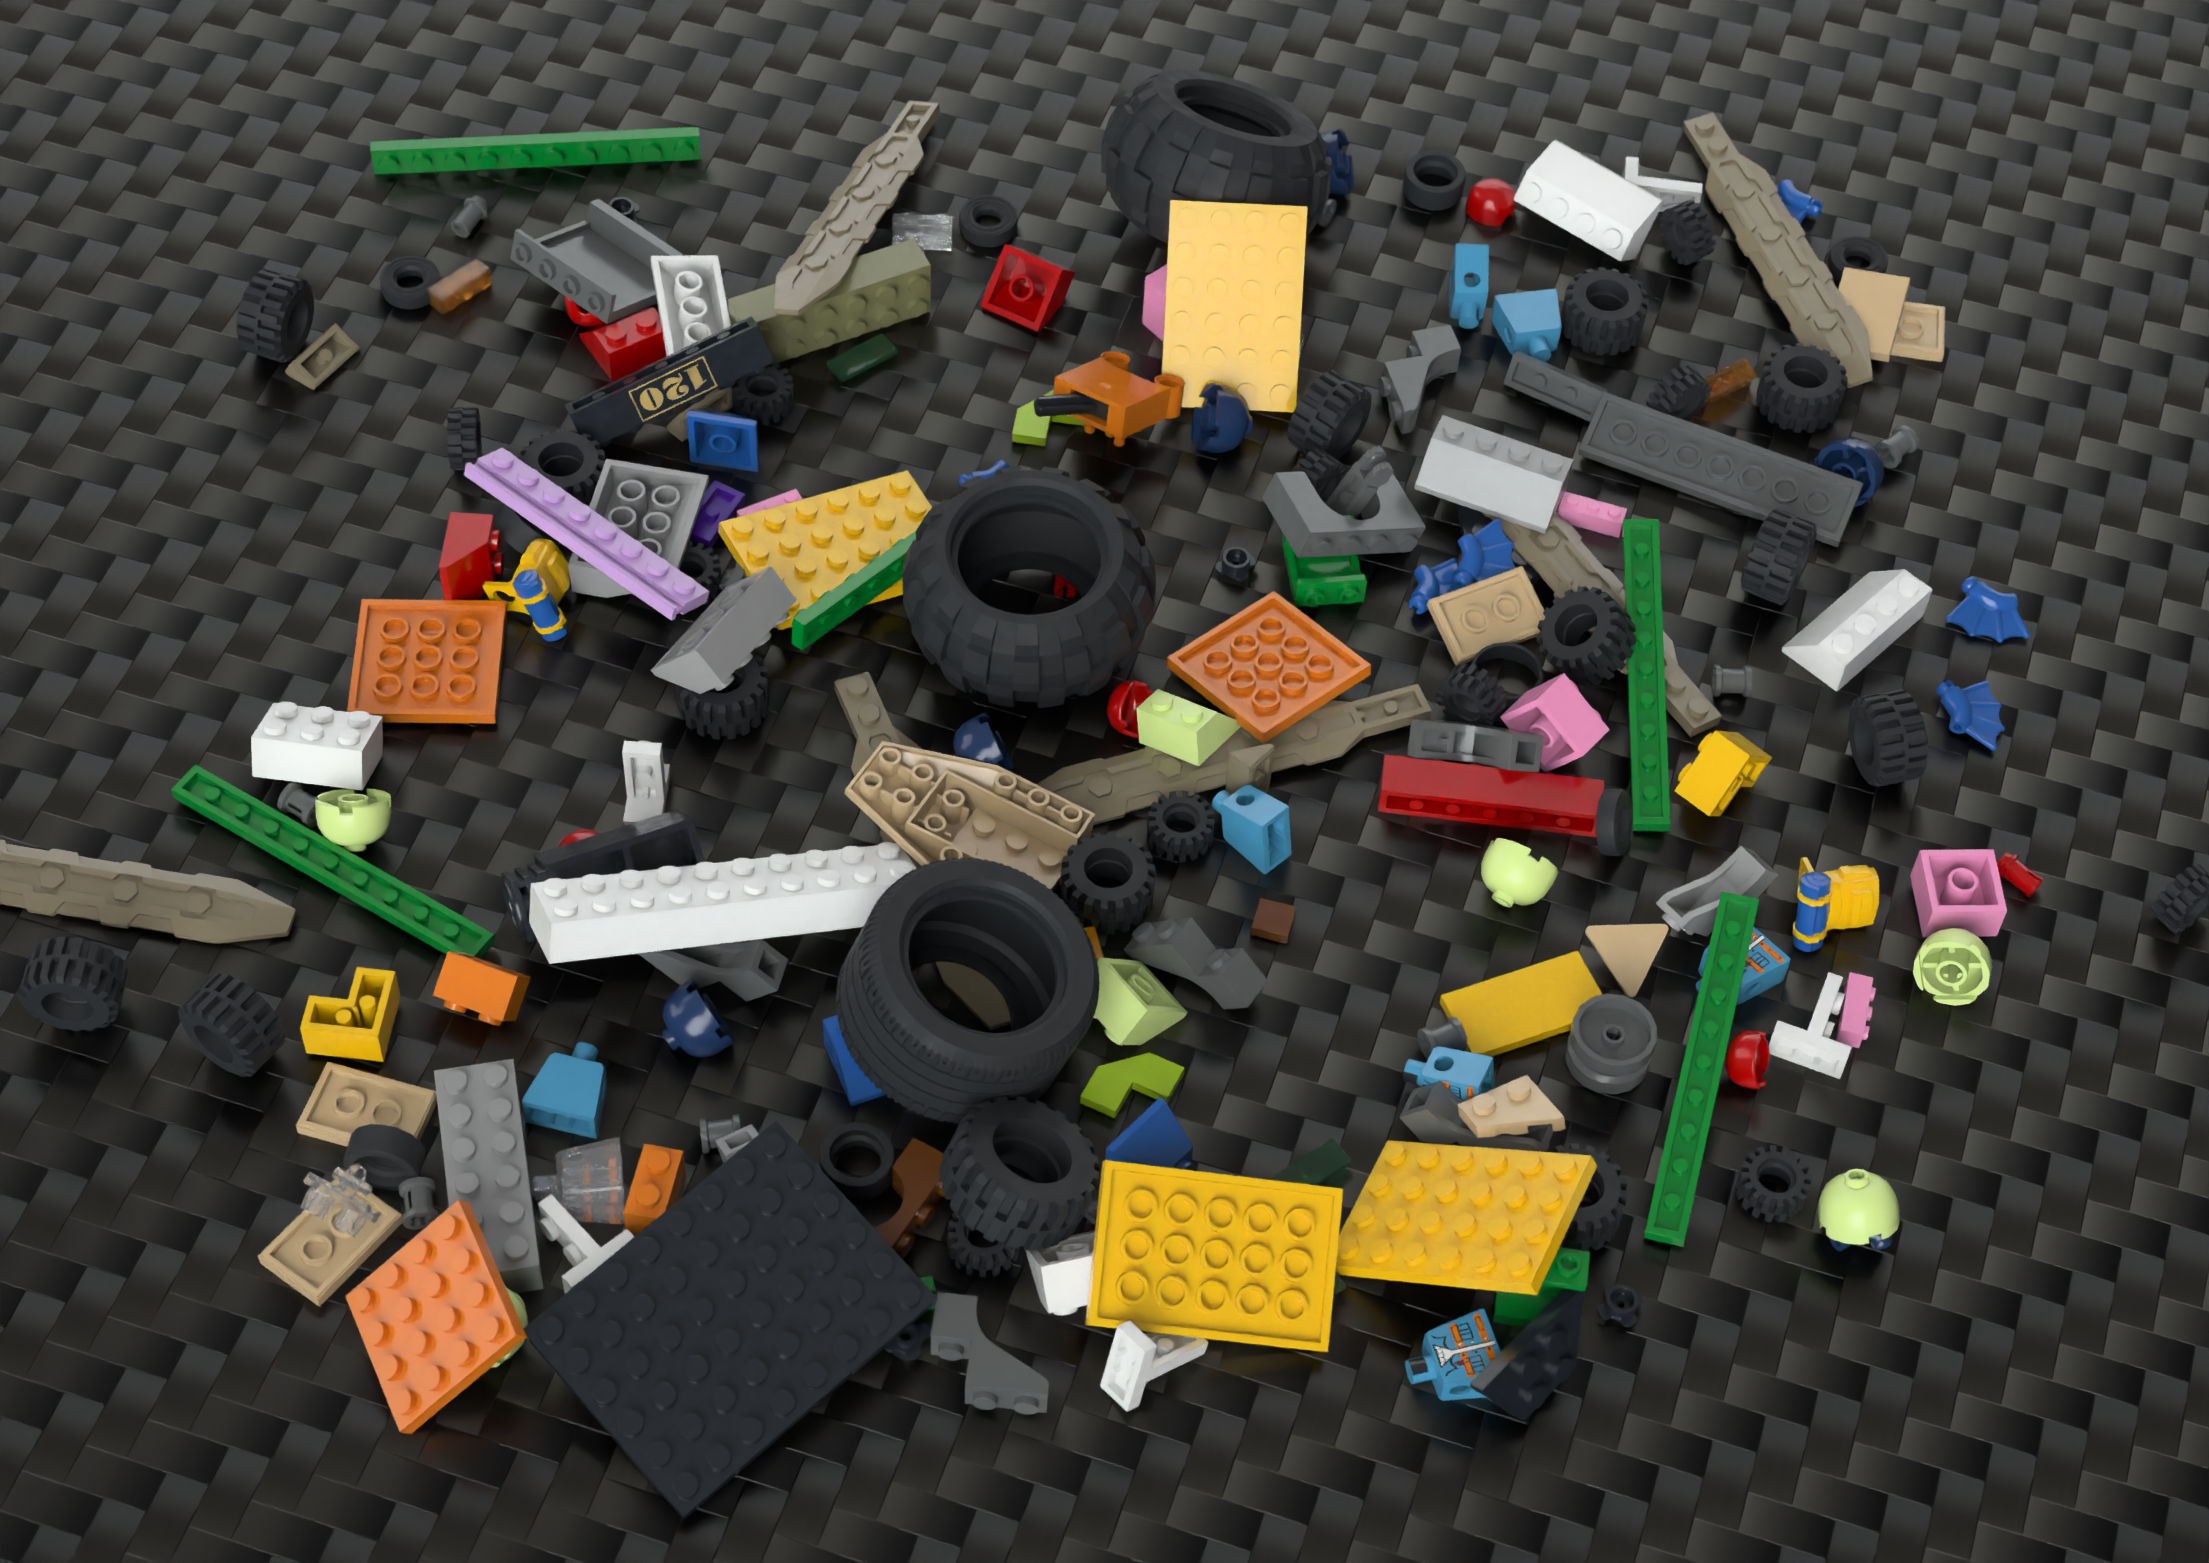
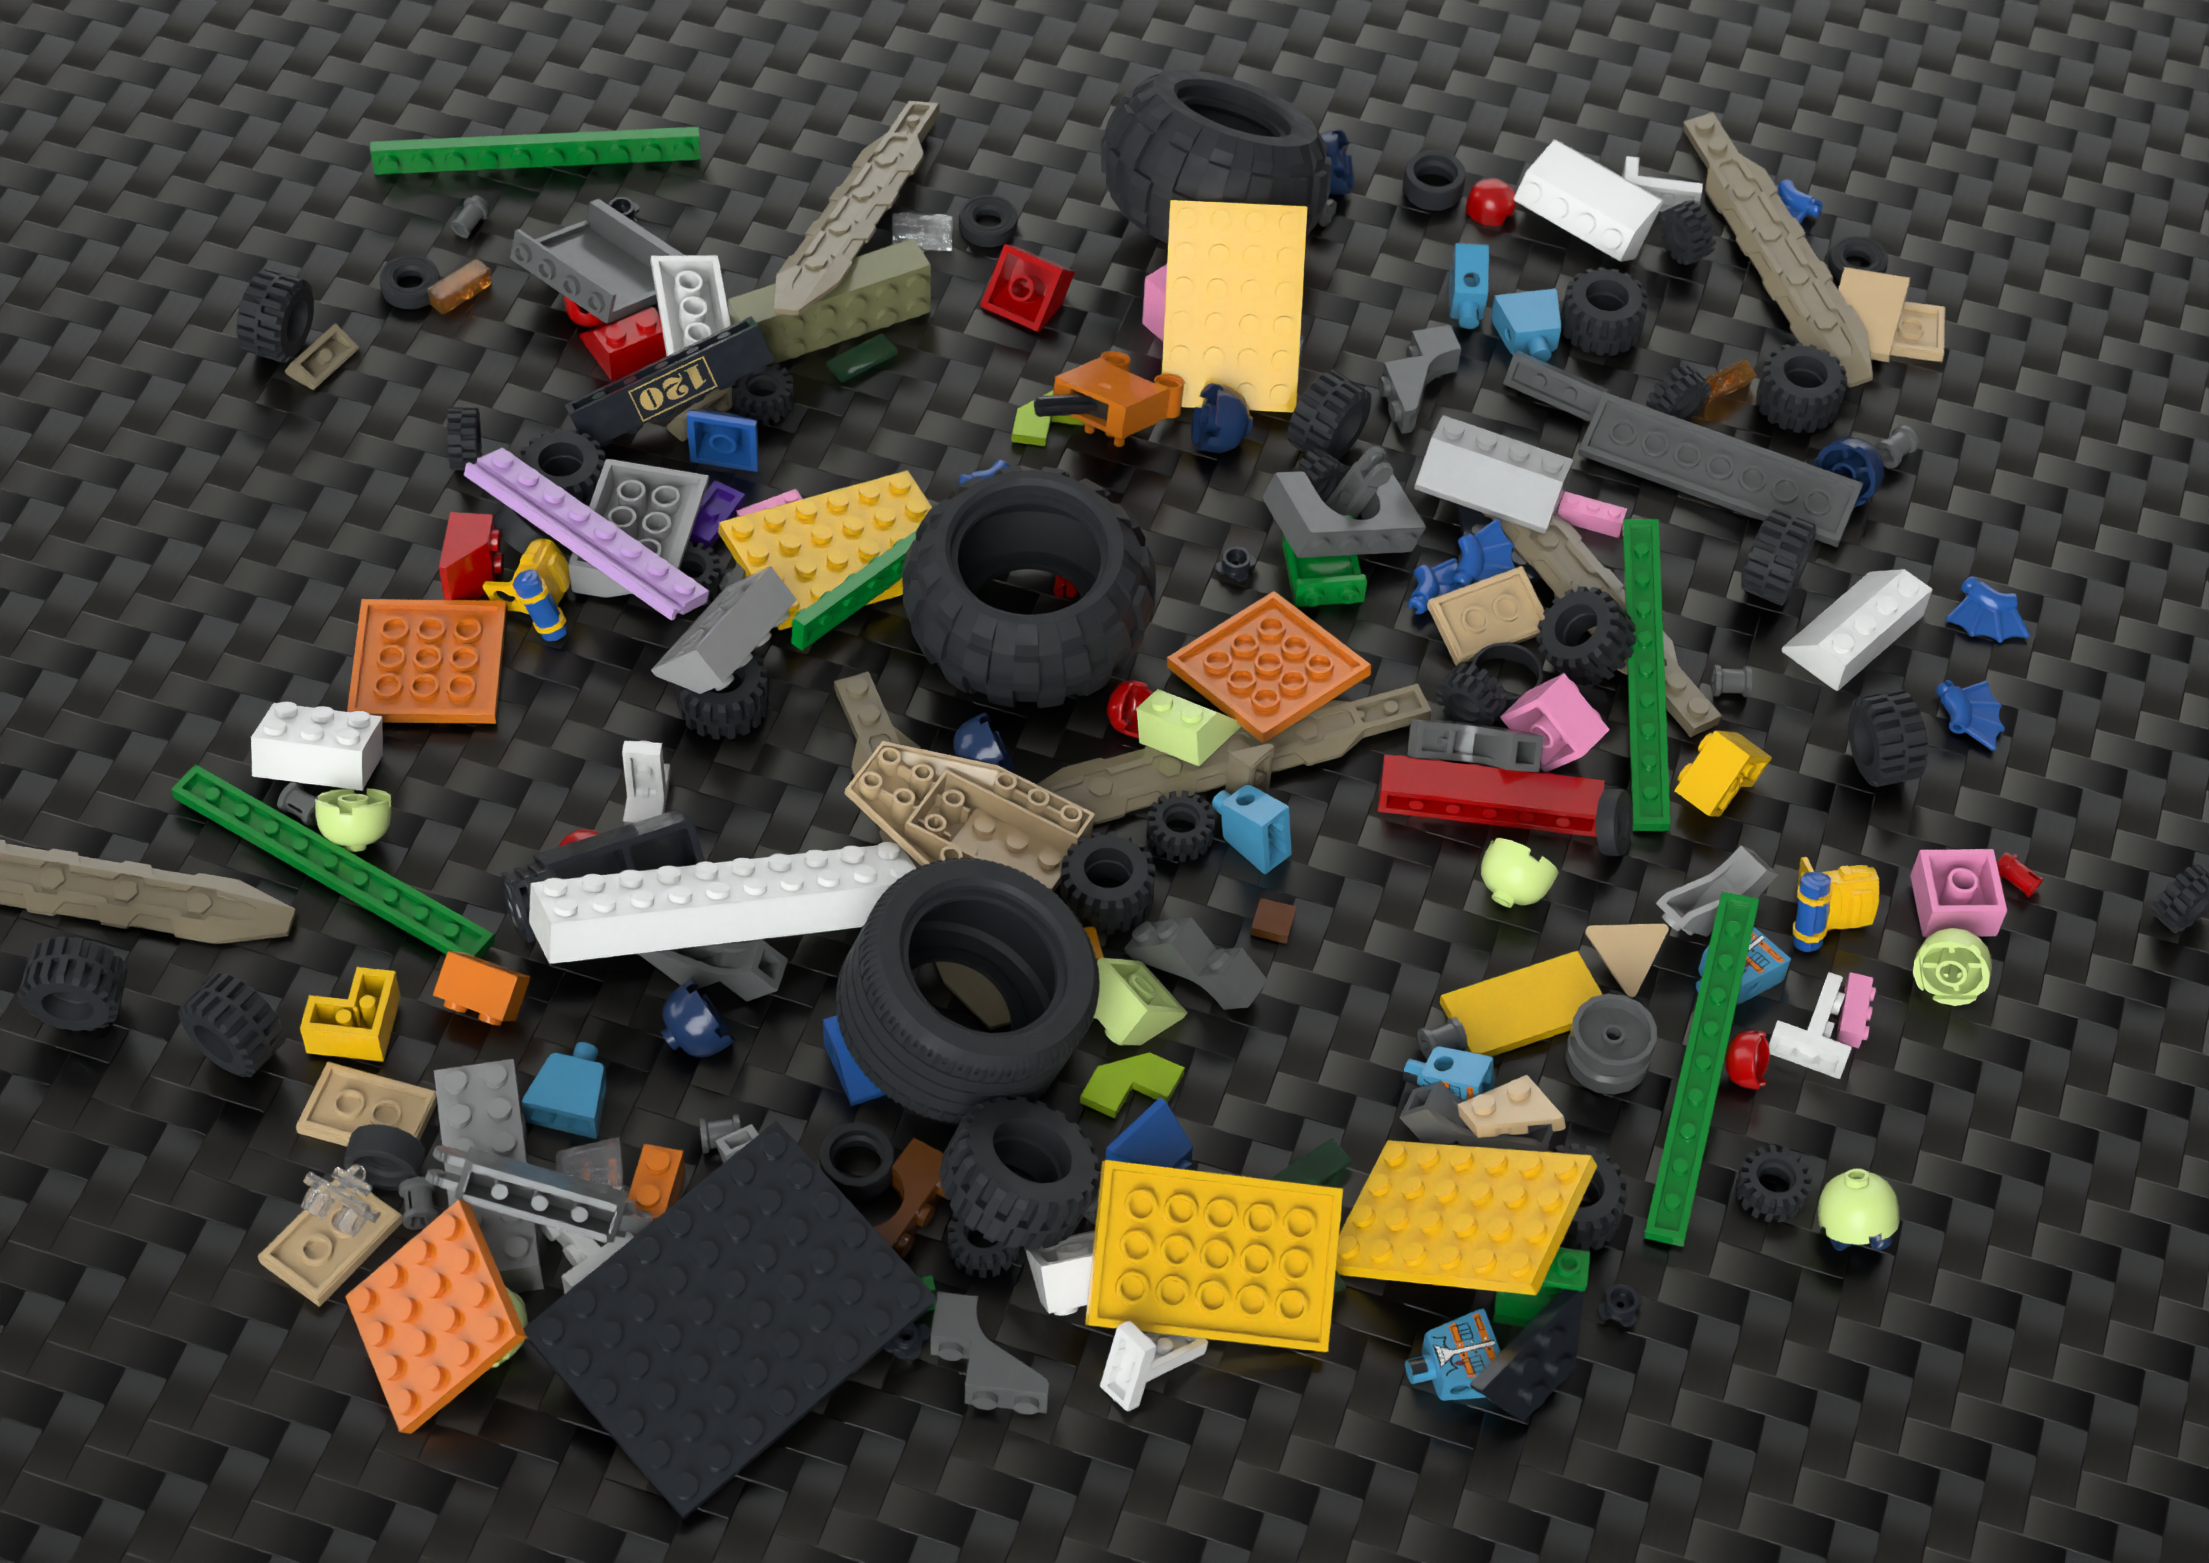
none -> dark grey hinge [425,1145,653,1243]

